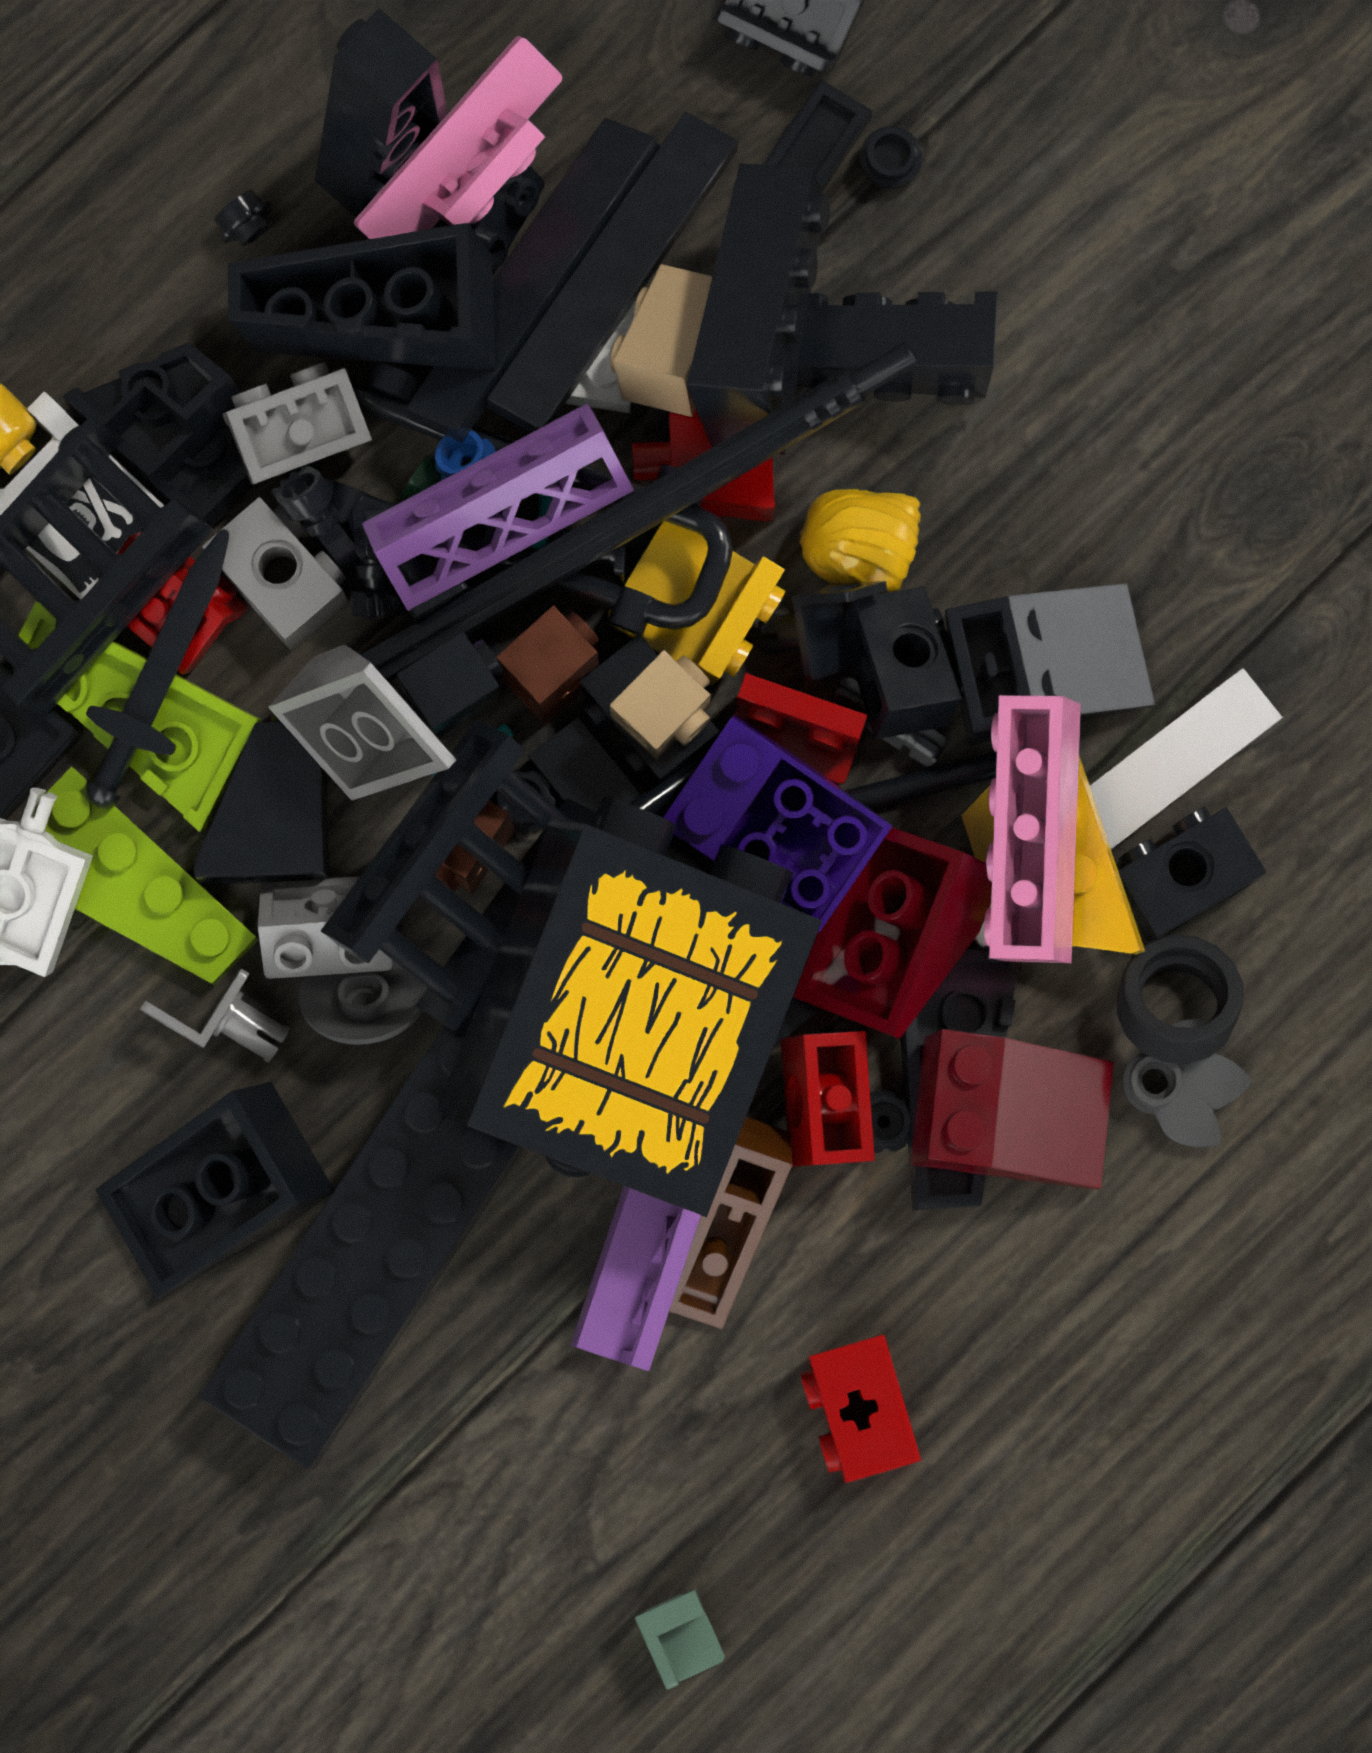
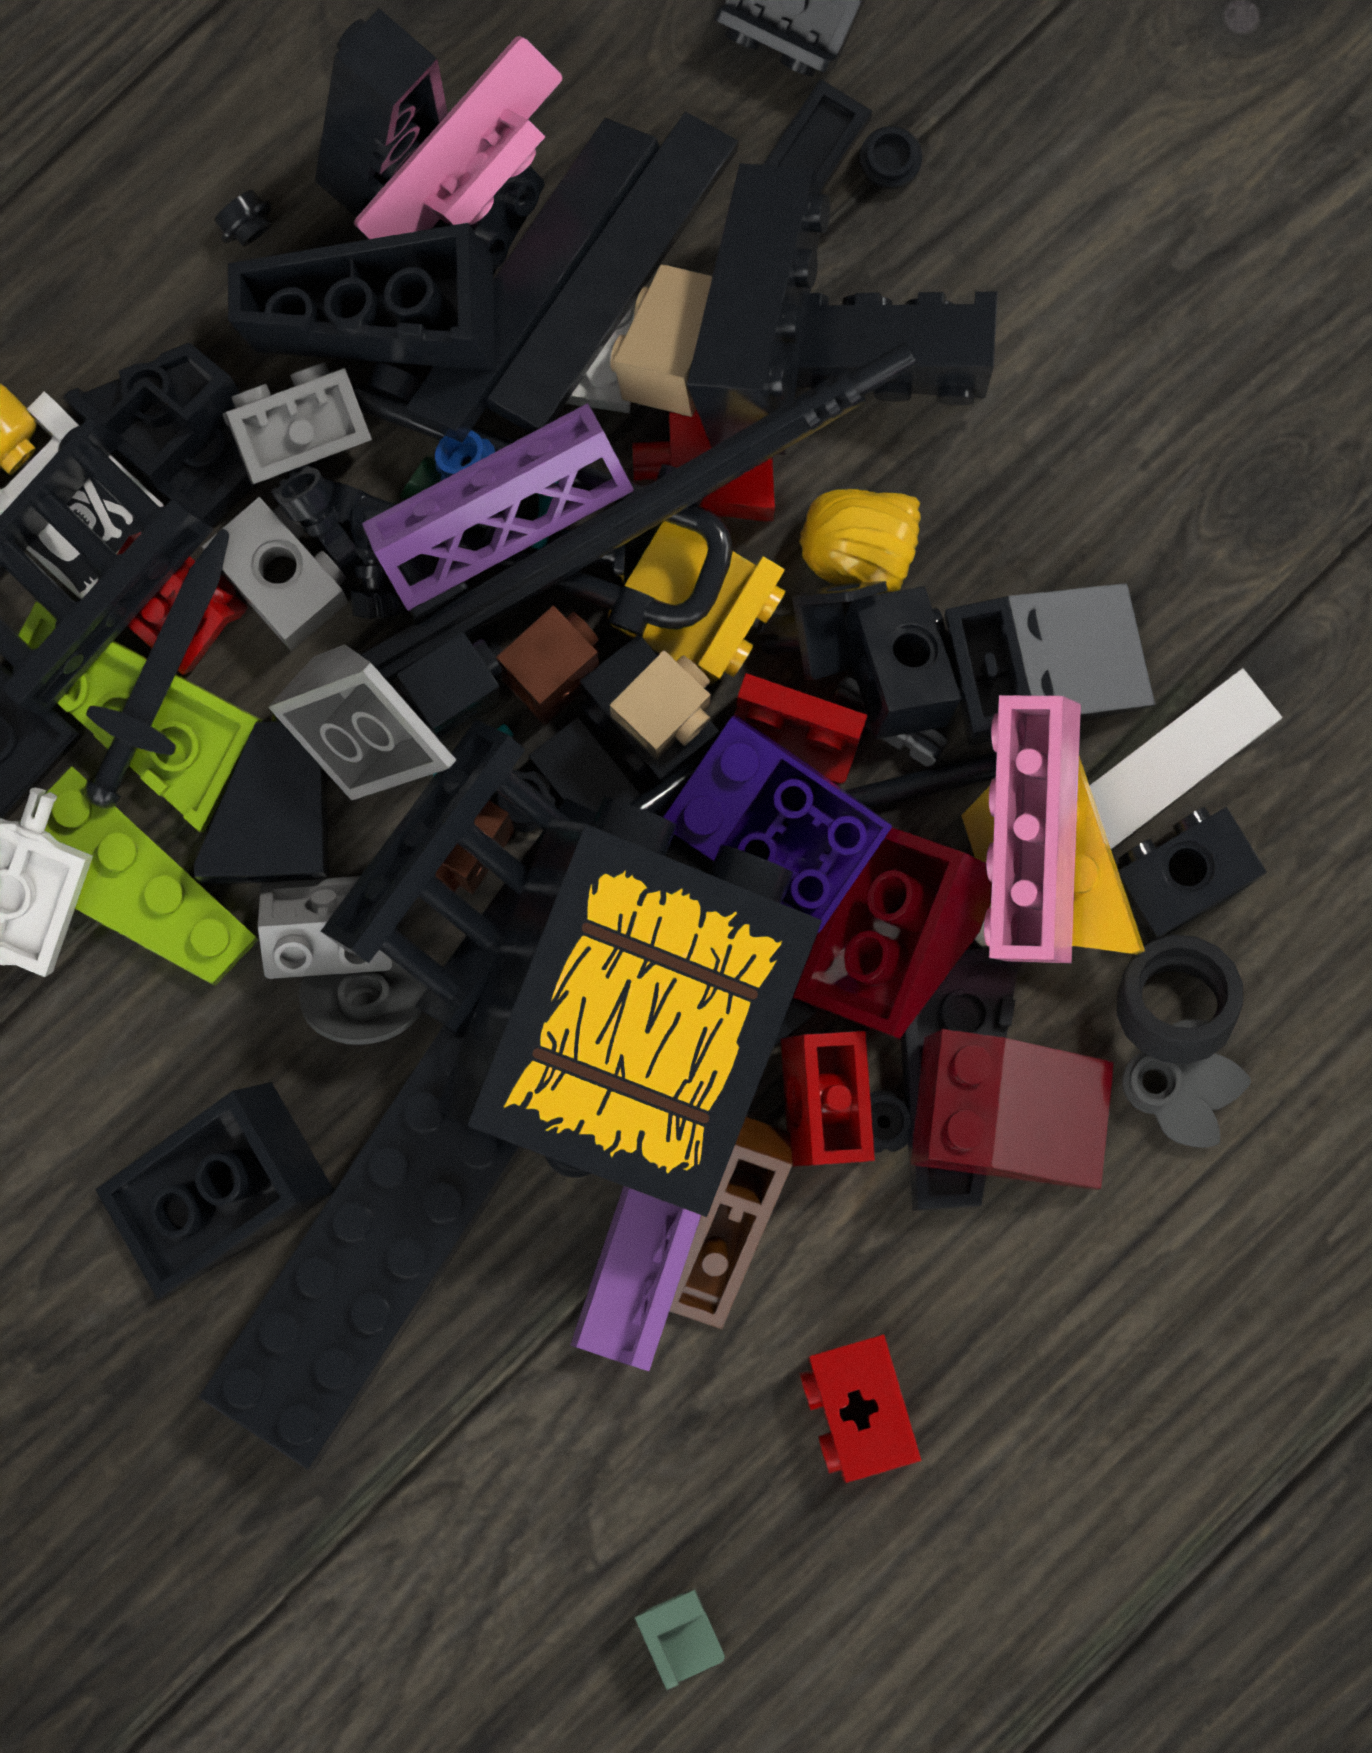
light grey bracket [139,968,290,1063] -> none

